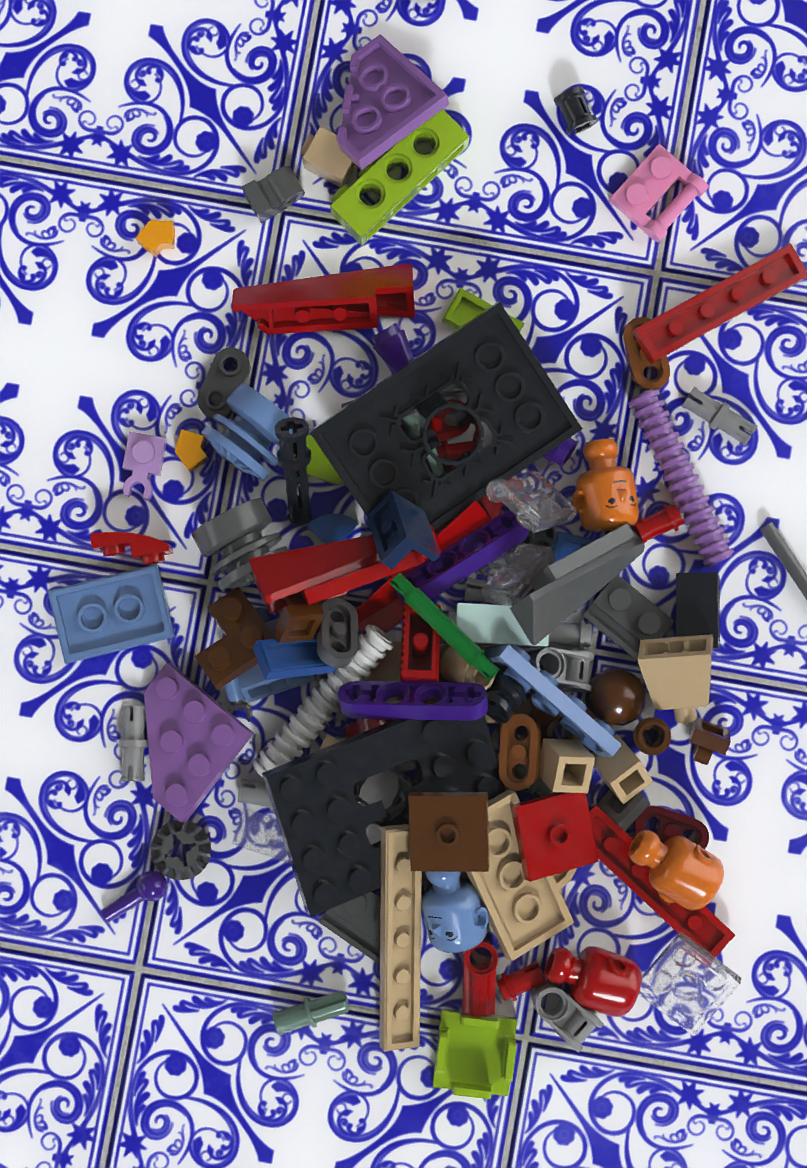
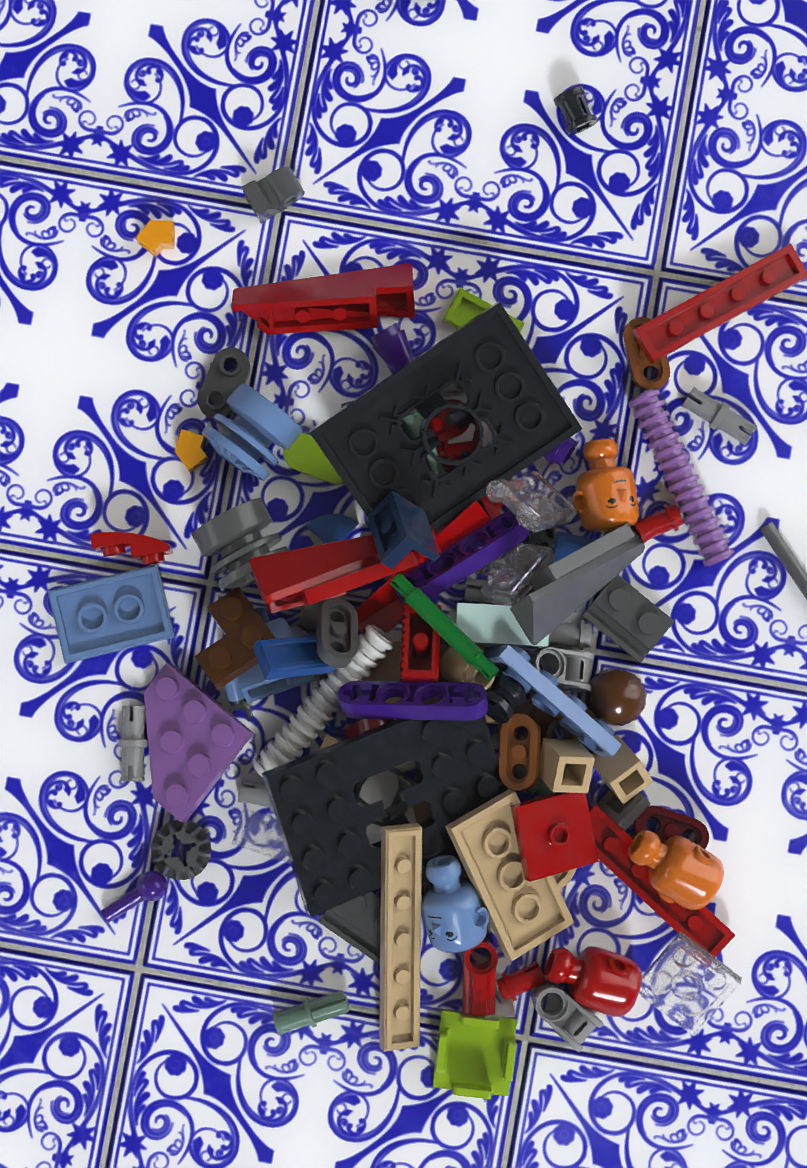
lavender plate [122,431,167,500] -> none
reddish brown tile [273,594,324,643] -> none
black pin [275,417,312,526] -> none
tan brick [300,126,356,188] -> none
lime brick [330,109,469,246] -> none
medium lavender plate [336,34,450,170] -> none
reddish brown plate [408,792,490,872] -> none
bright pink plate [609,144,709,243] -> none
reddish brown cone [633,717,671,755] -> none
tan torso [638,634,713,724] -> none
black hinge [676,573,720,650] -> none
reddish brown tile [689,717,731,765] -> none

